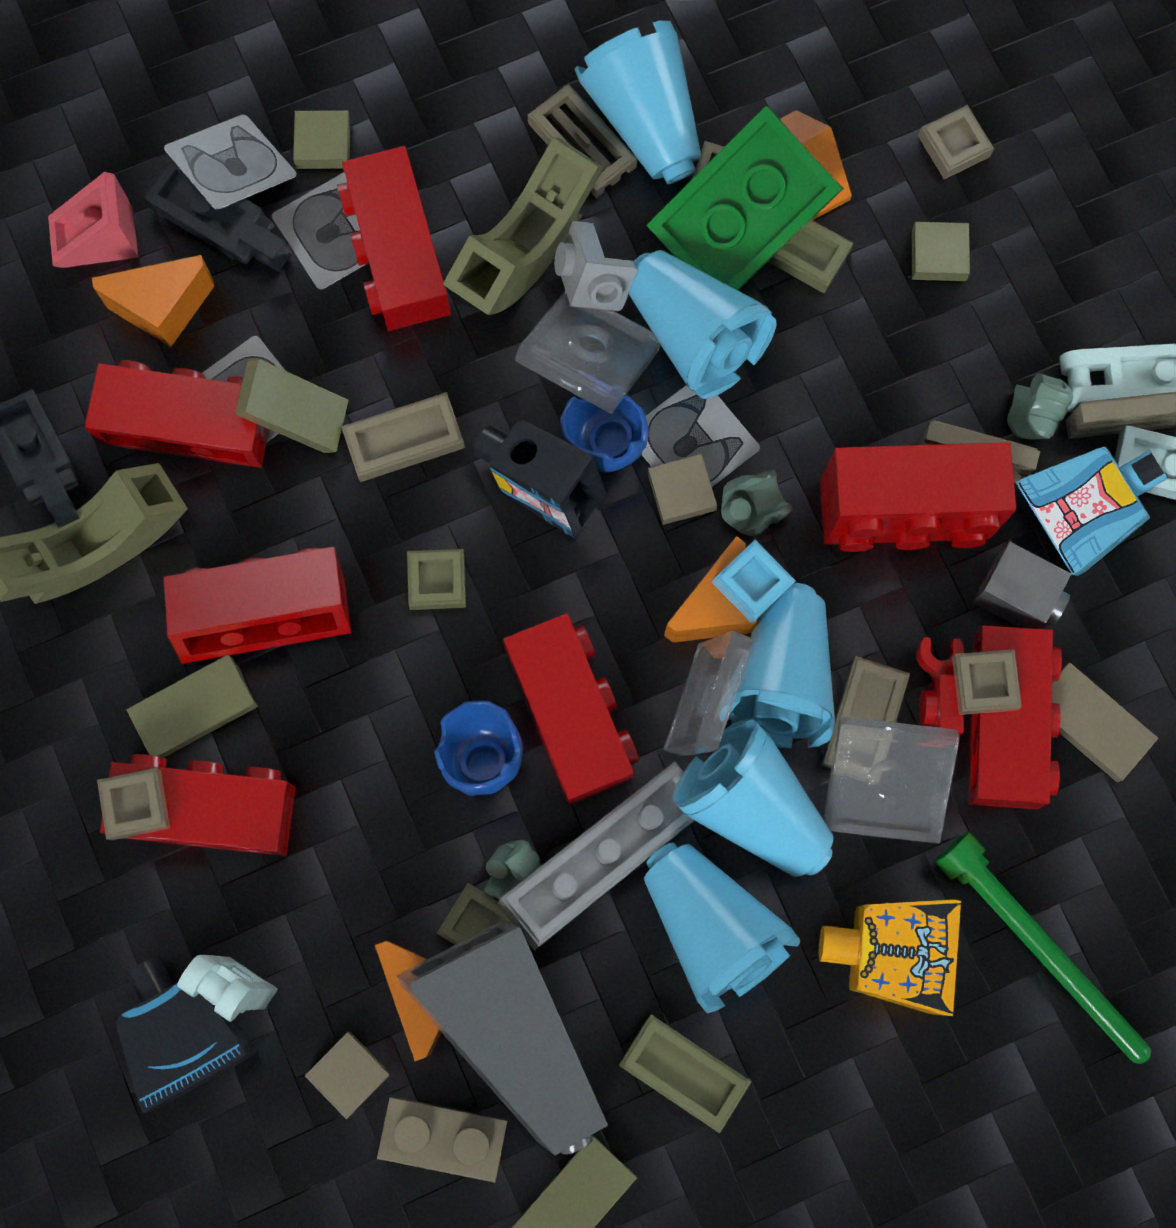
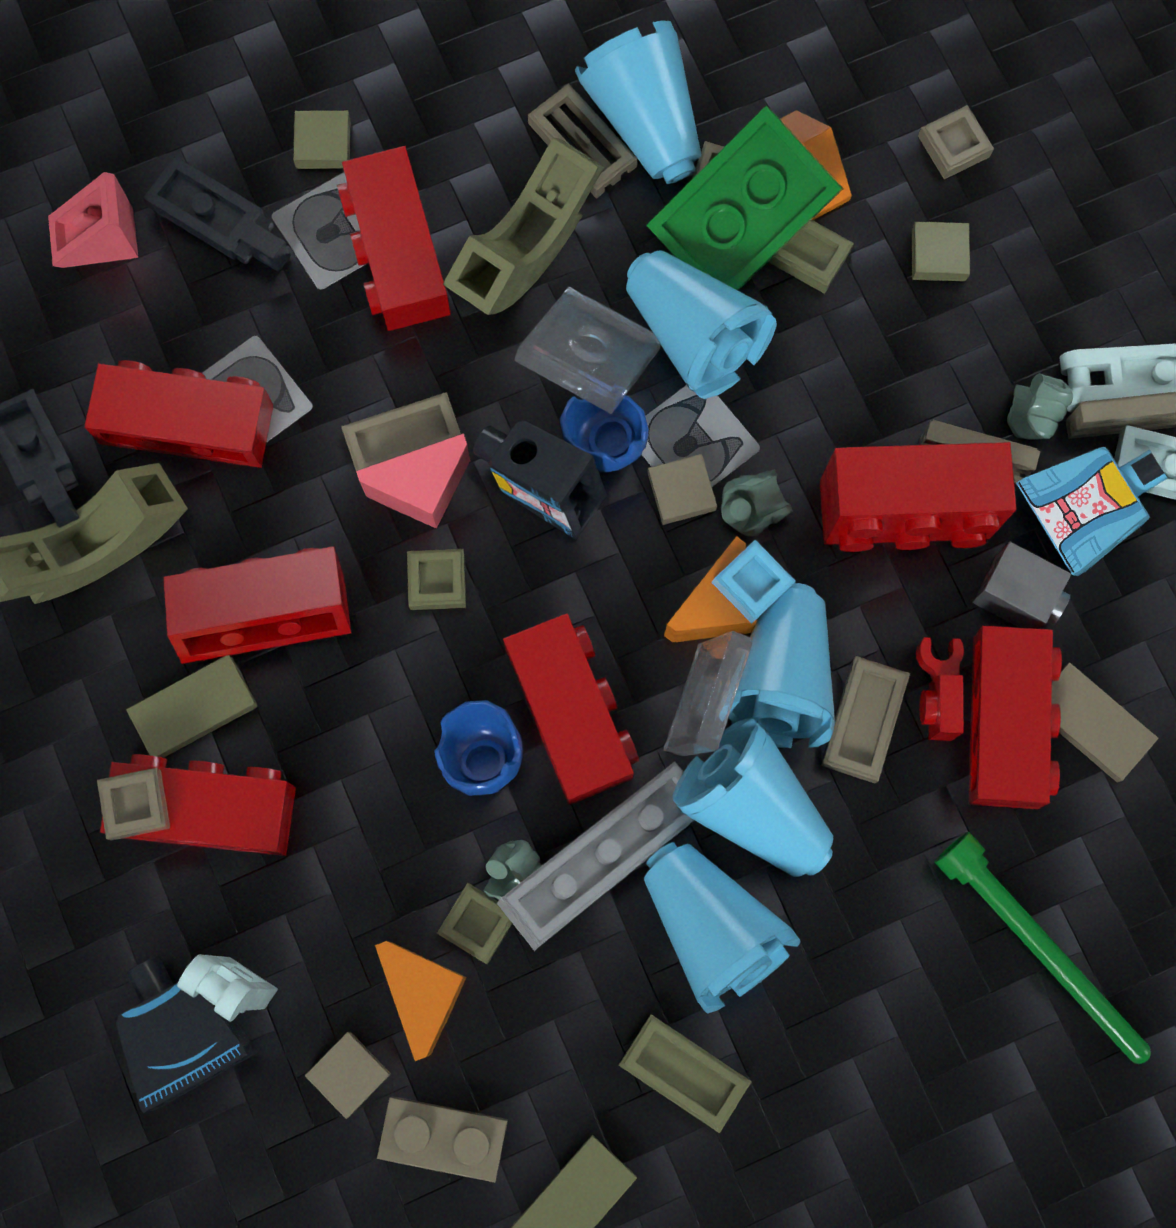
orange slope [92,255,214,347] -> none
sticker [164,115,297,209] -> none
olive tile [234,359,349,453] -> none
dark grey slope [396,920,608,1155] -> none
light grey bracket [554,221,637,311] -> none
light orange torso [819,900,961,1016] -> none
clear tile [823,716,959,844] -> none
dark tan tile [952,650,1021,715] -> none
none -> coral slope [356,434,470,529]

